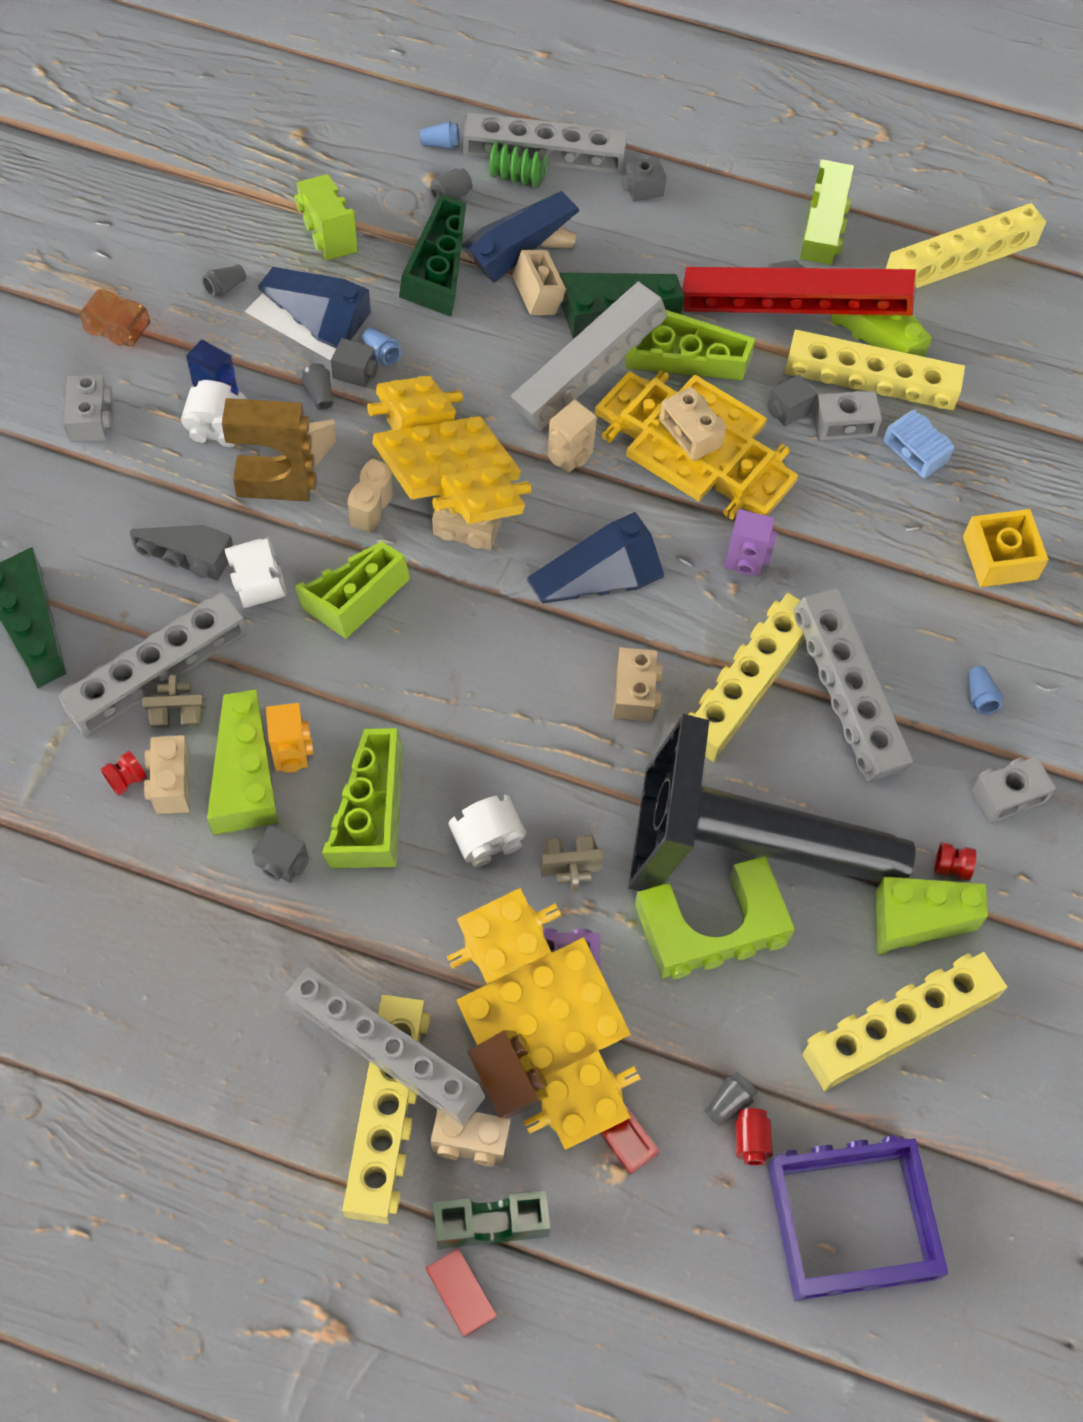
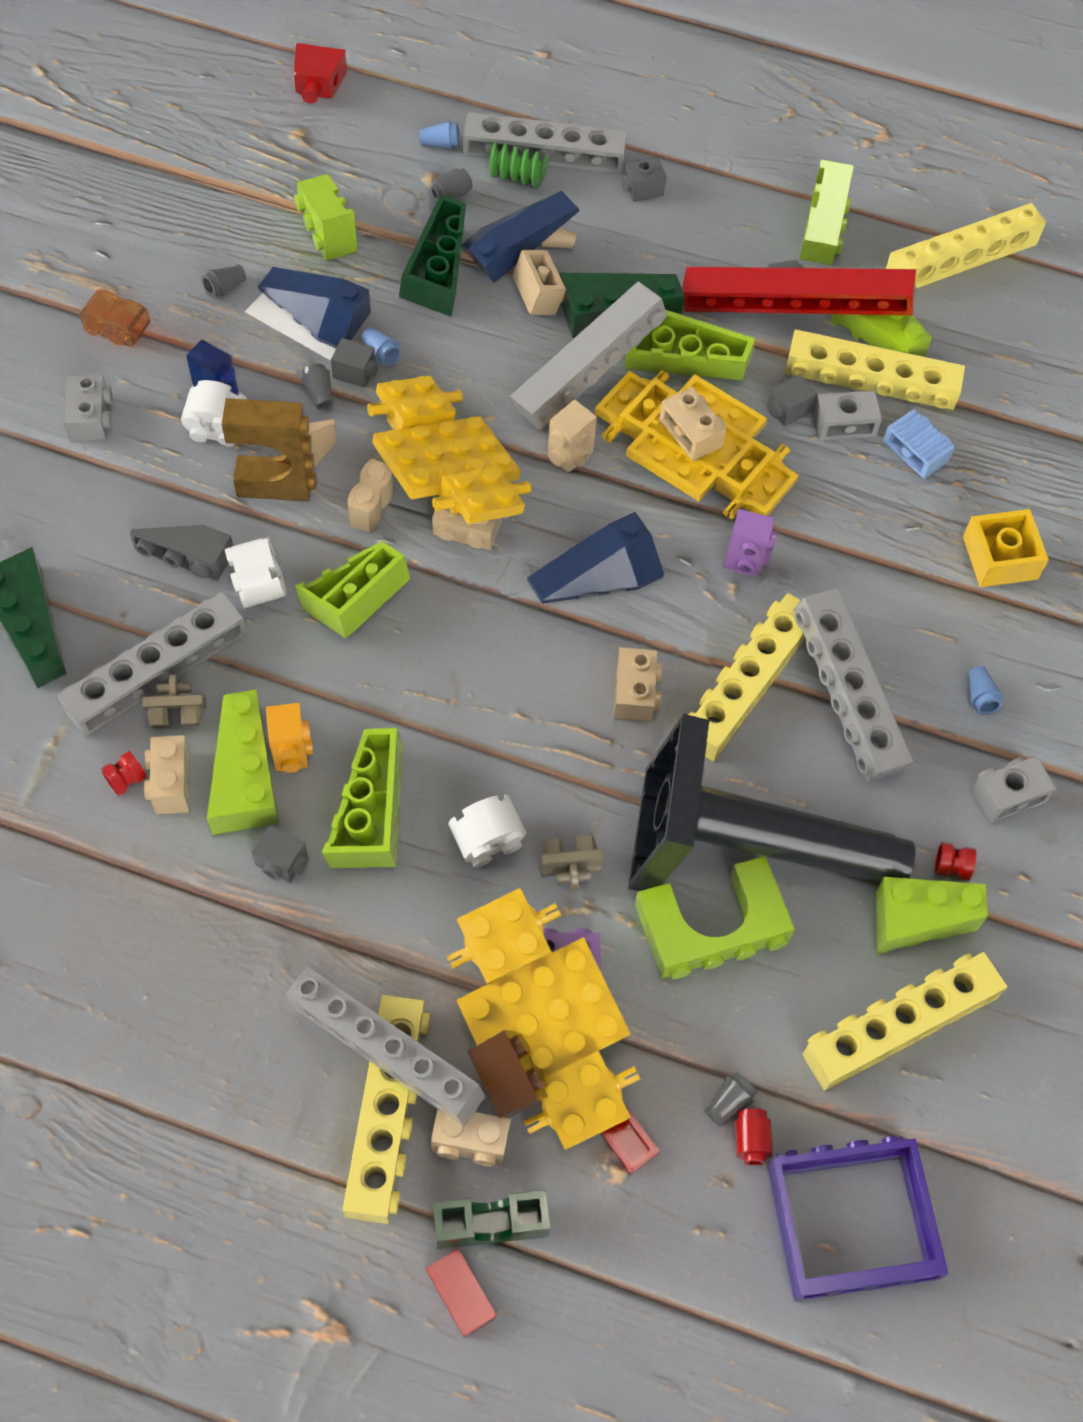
none -> red torso [294,43,347,104]

